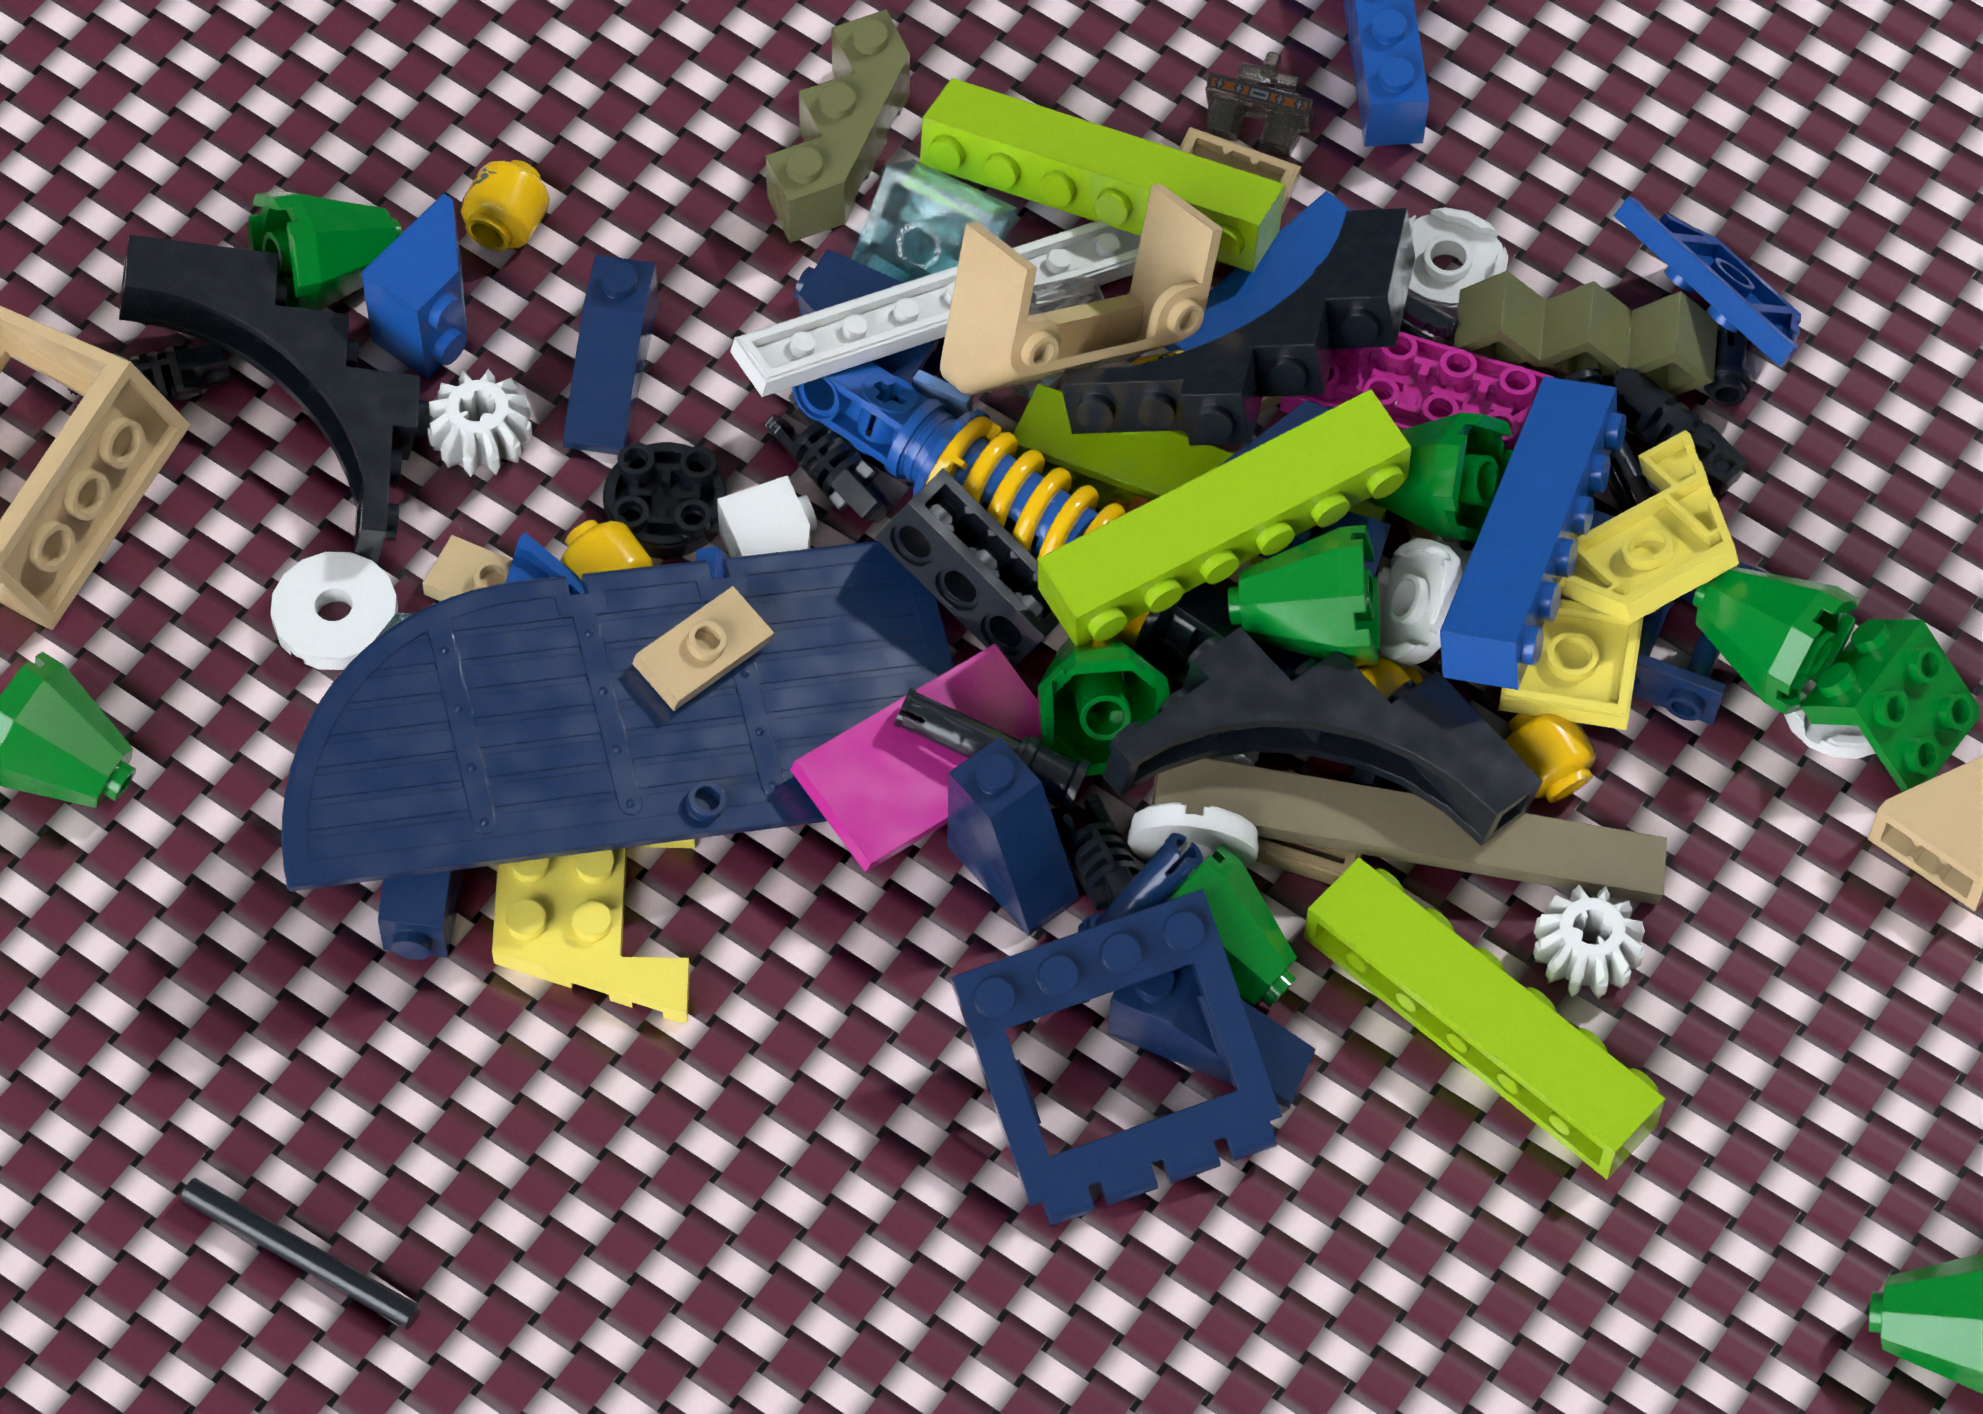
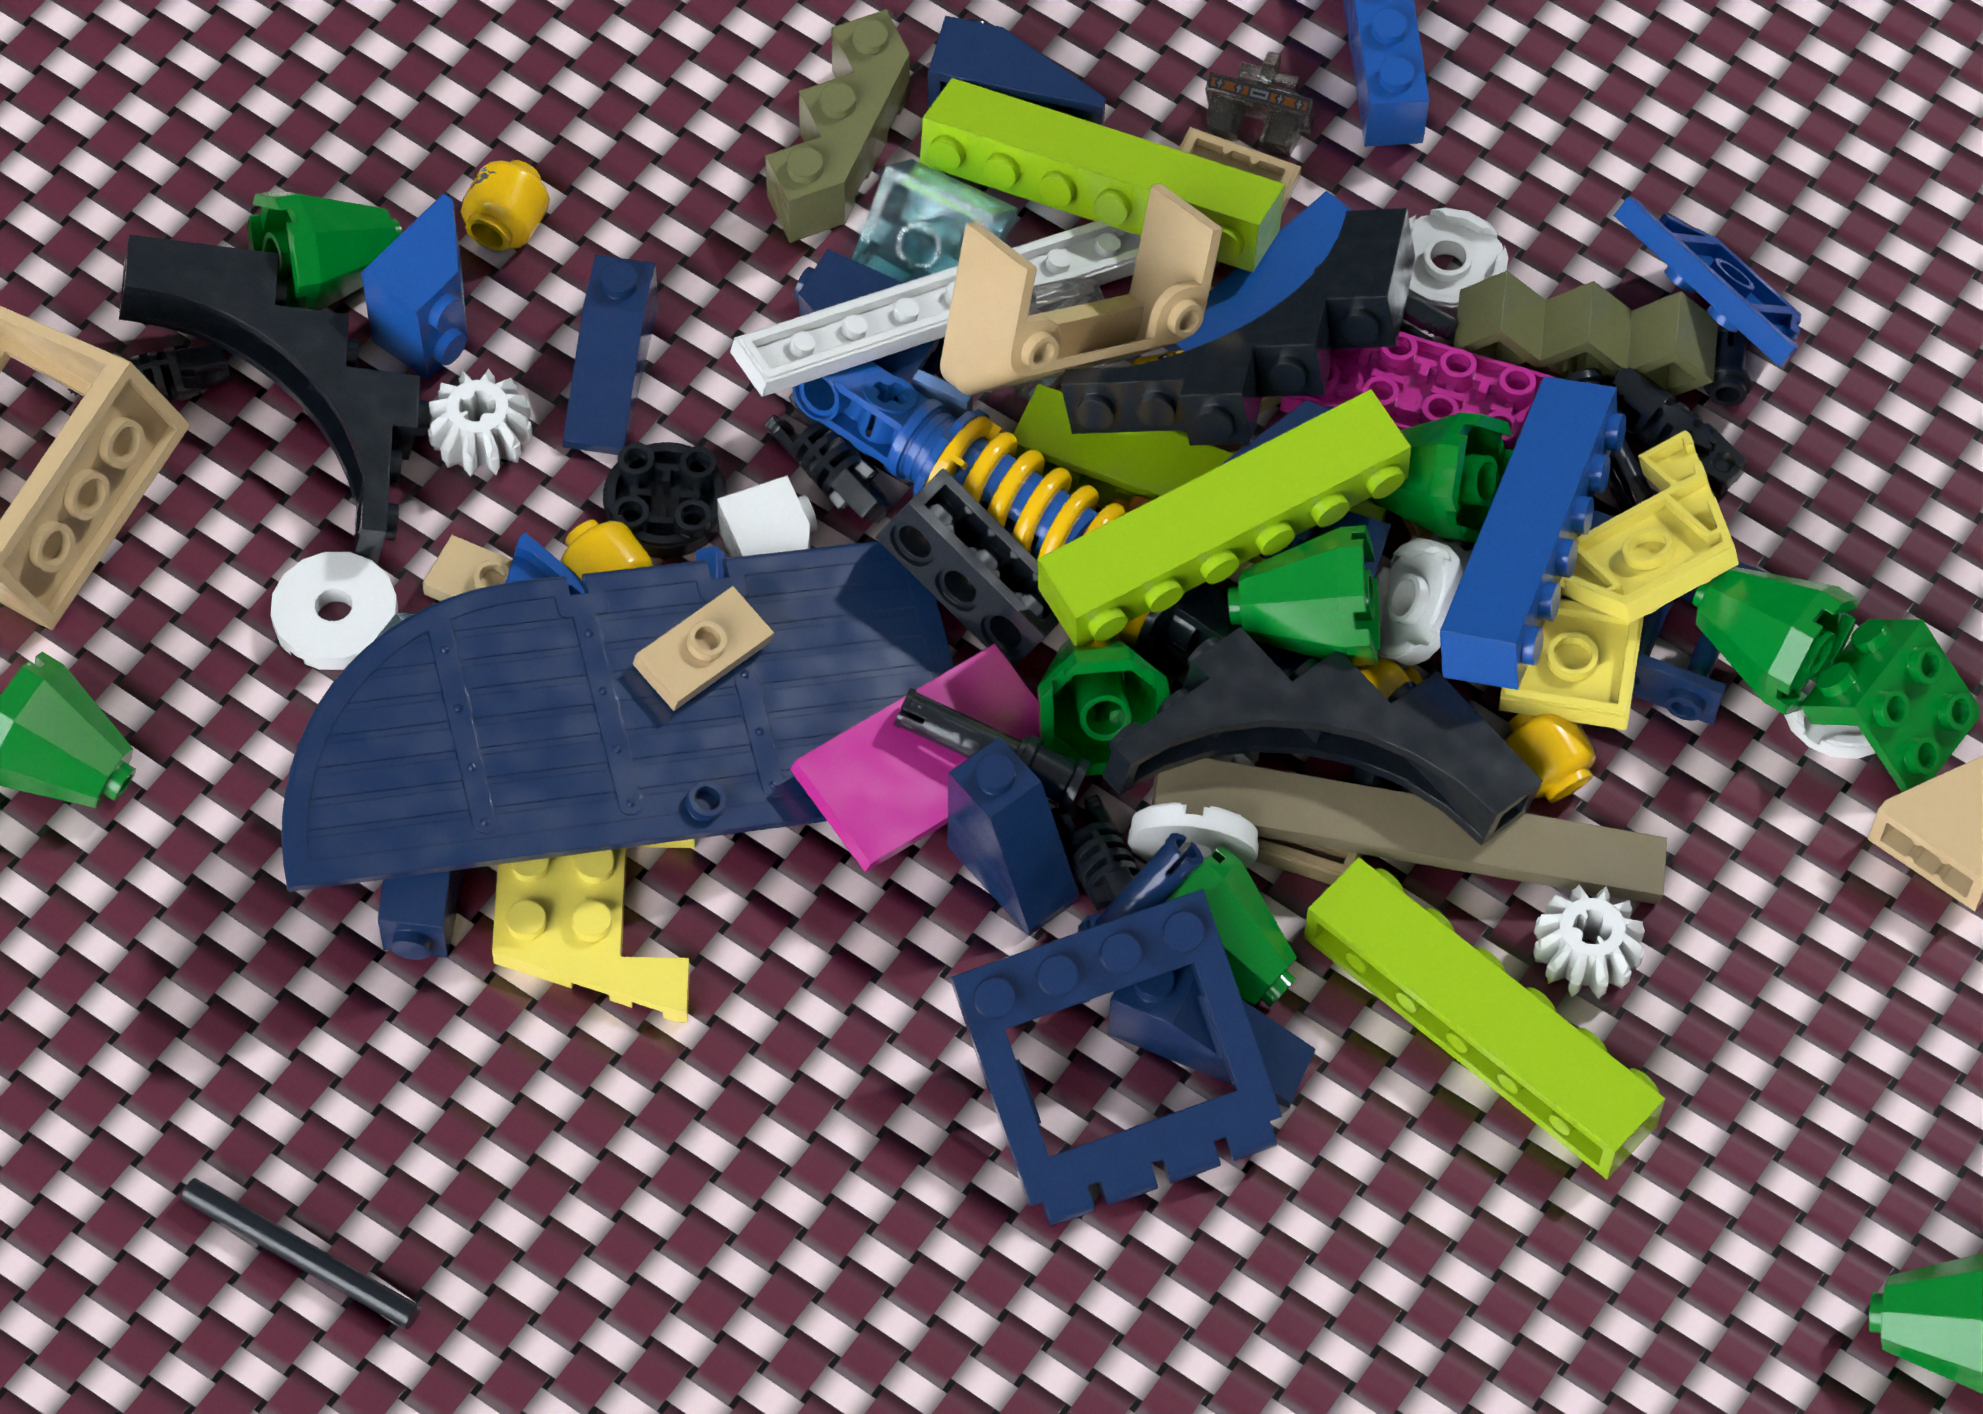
none -> dark blue slope [928,16,1106,126]

